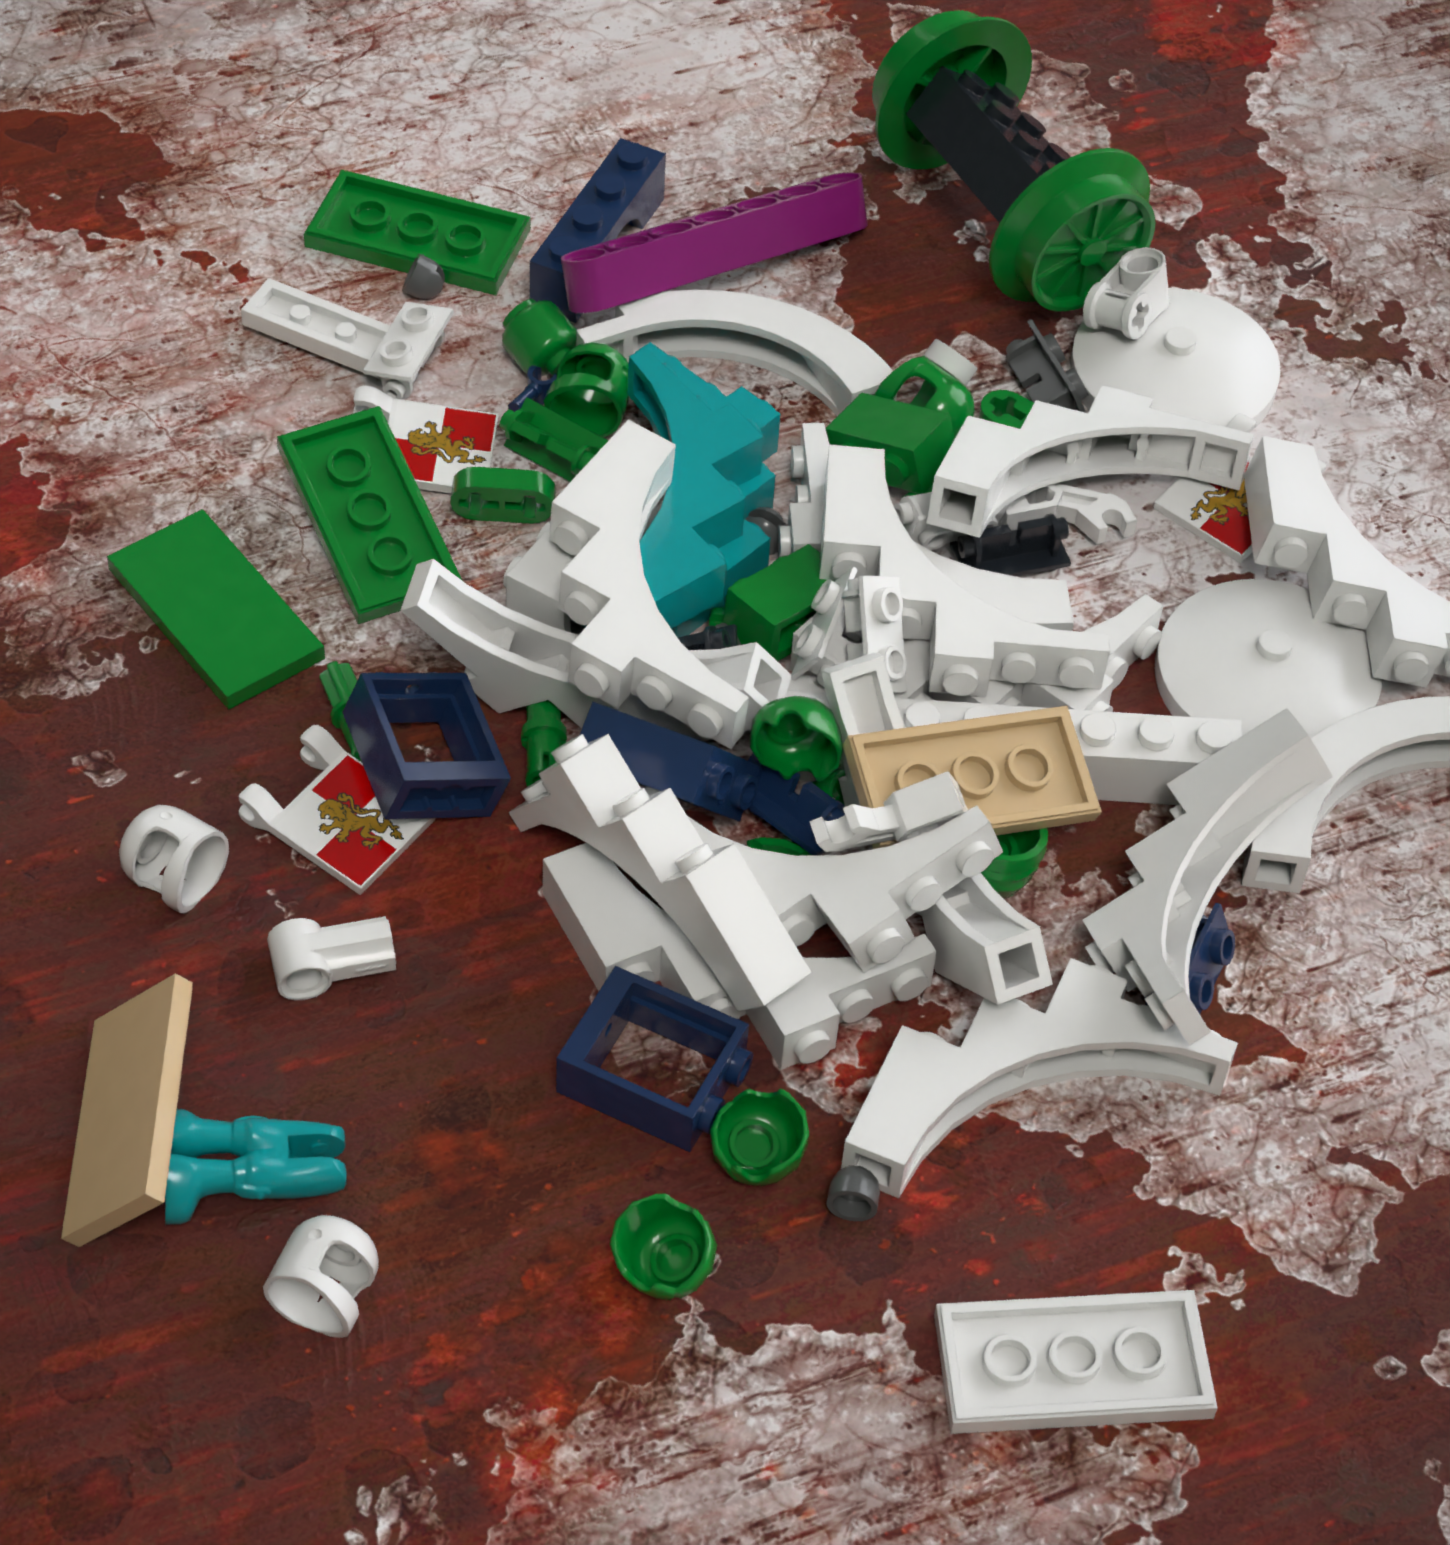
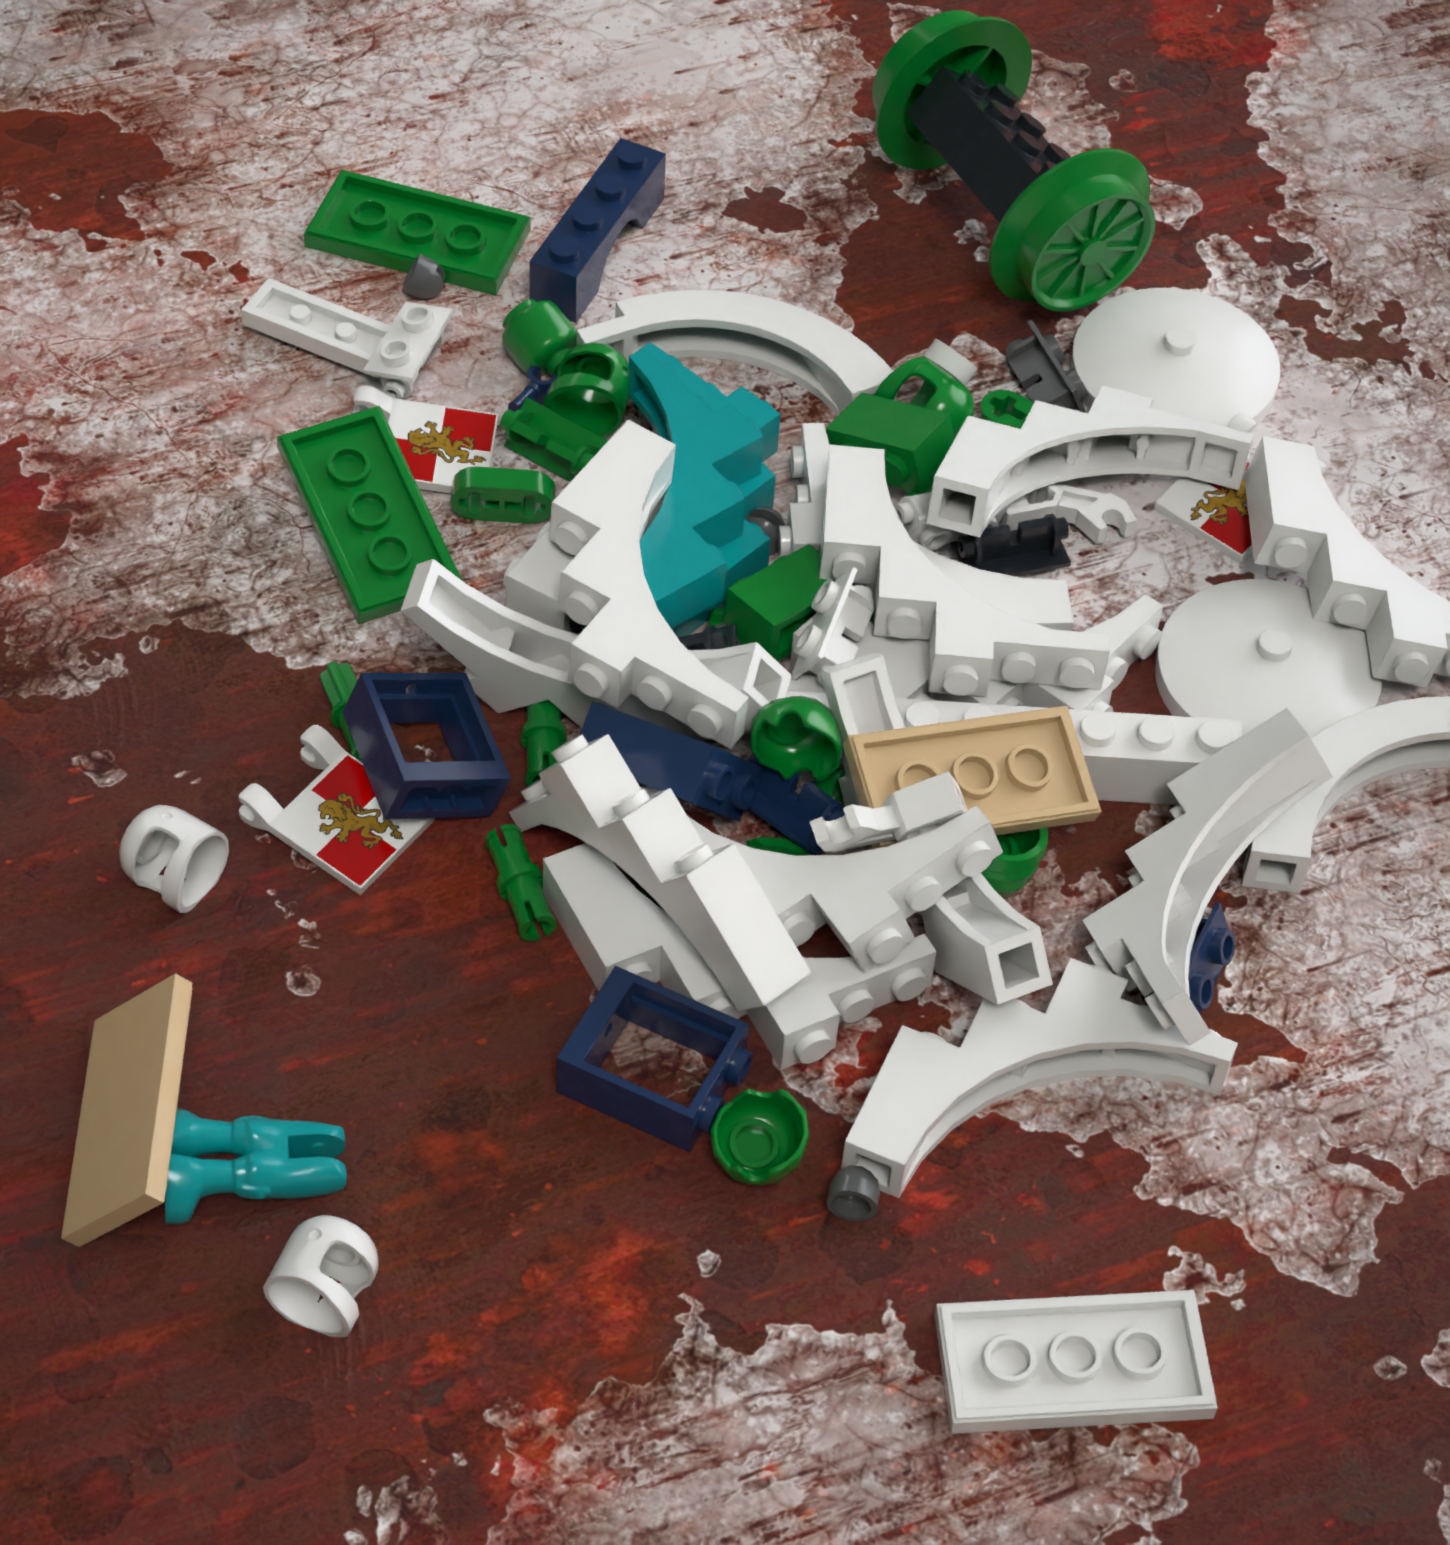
green tile [107,509,325,710] -> none
white piece [267,916,396,1000] -> none
magenta beam [561,172,868,313] -> none
green hair [609,1193,717,1300] -> none
white hinge [842,575,907,693] -> none
white piece [1083,247,1170,339] -> none
none -> green pin [484,824,557,941]

